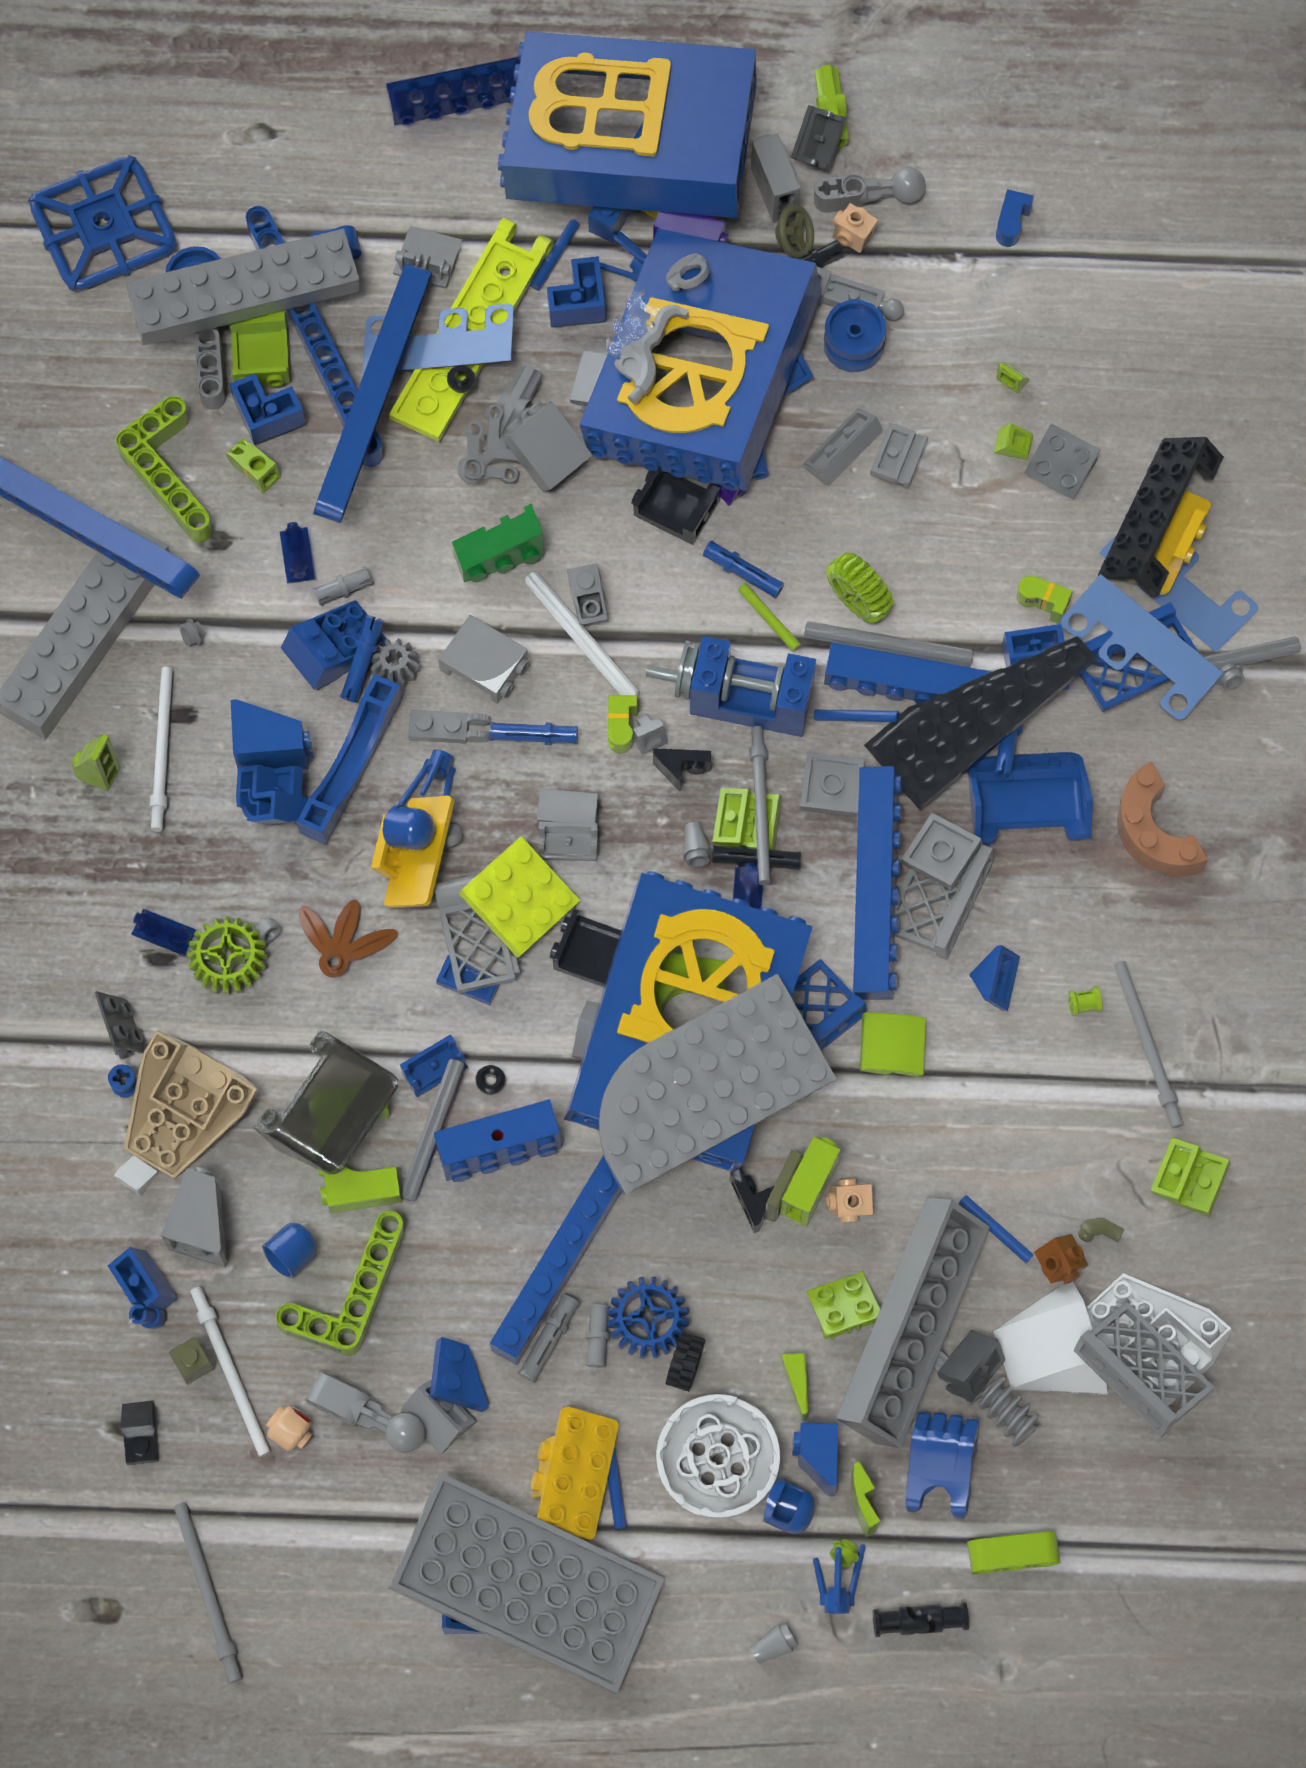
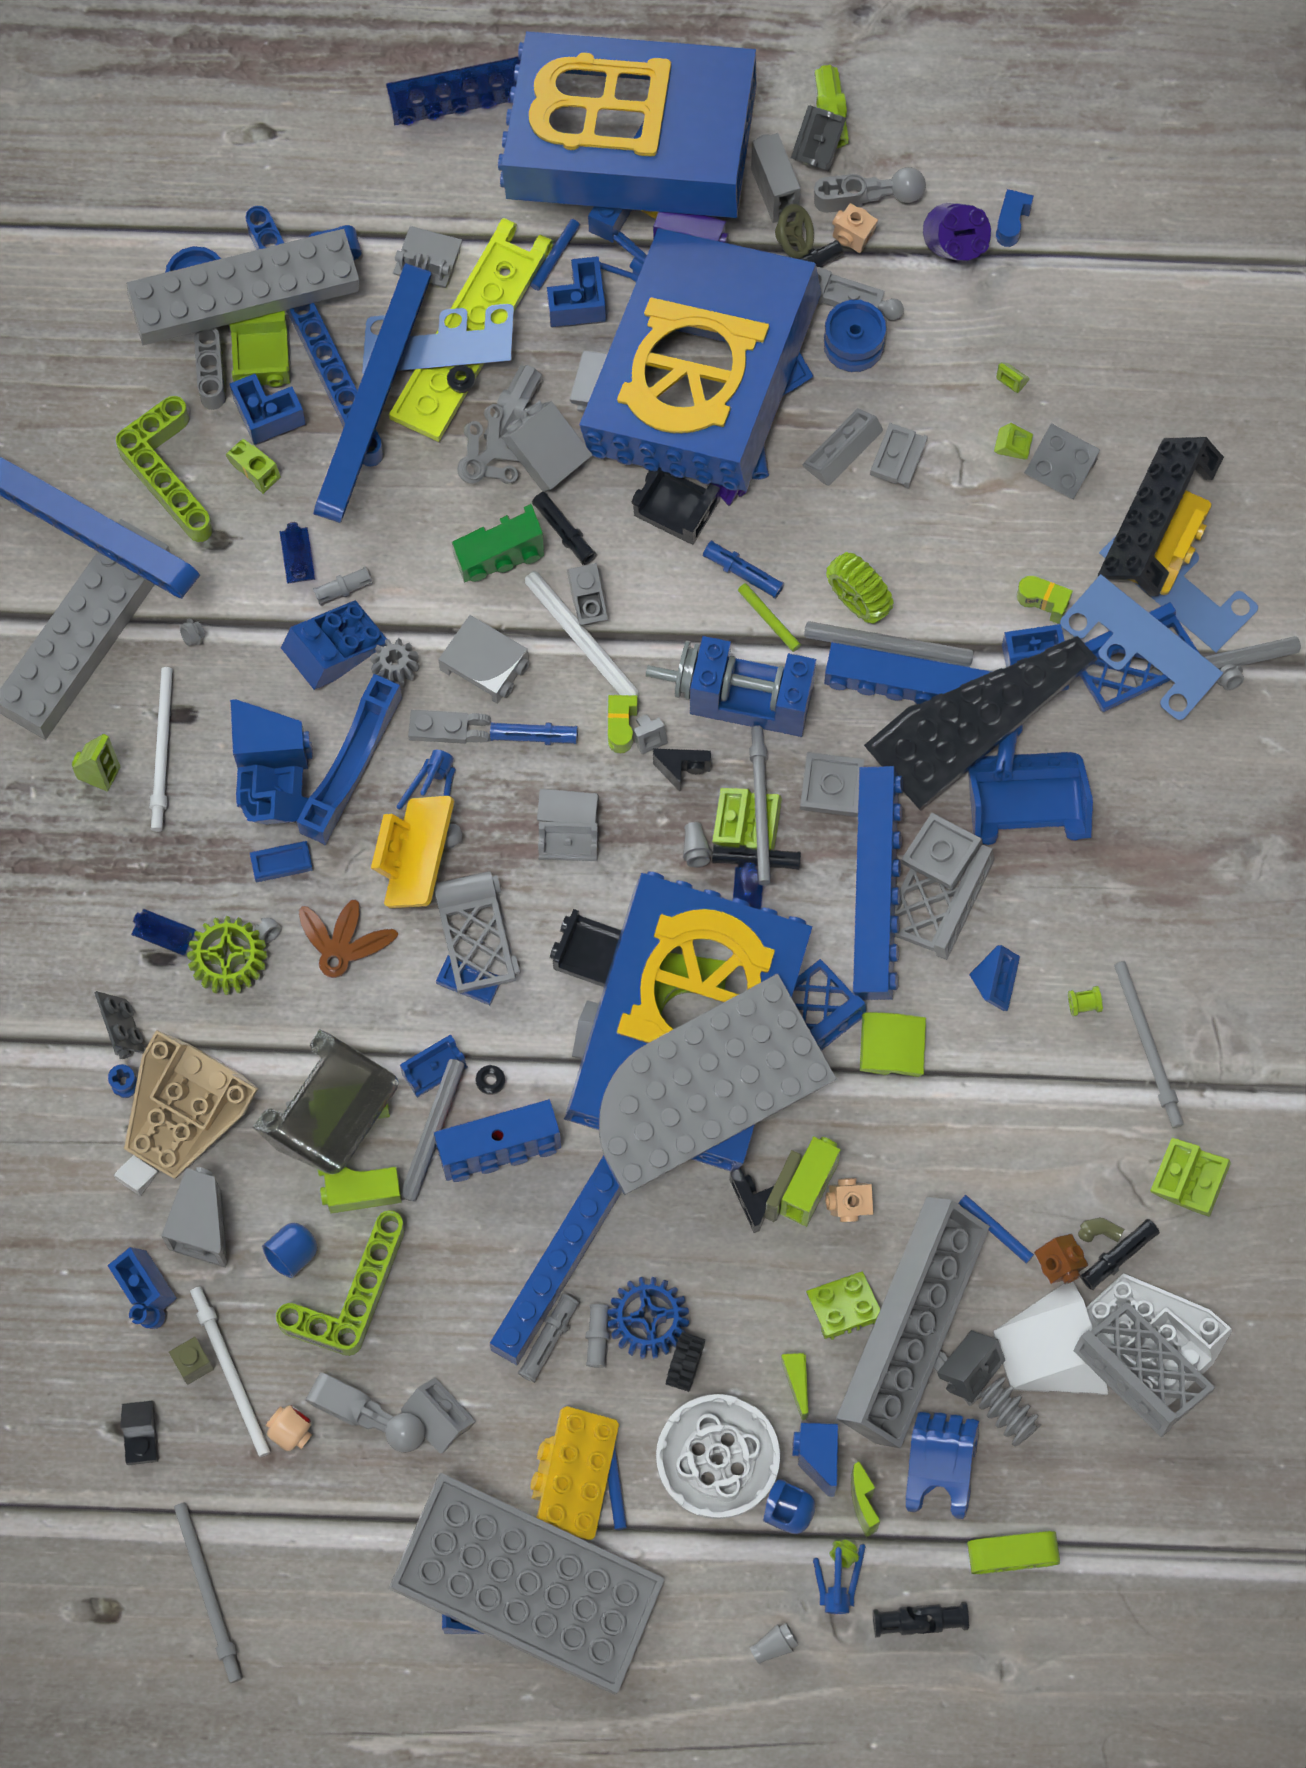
blue plate [28,155,177,292] -> none
blue pin [340,615,385,703] -> none
blue helmet [382,805,435,850] -> none
blue wing [430,1337,488,1412] -> none
neon yellow plate [458,836,581,958] -> none
piece [605,289,689,405] -> none
light grey piece [666,253,710,292] -> none
blue bar [814,709,900,722] -> none
nougat brick [1117,761,1208,877] -> none
none -> blue tile [249,841,313,883]
none -> black pin [532,492,596,565]
none -> dark purple cylinder [923,203,991,261]
none -> black pin [1080,1219,1160,1290]

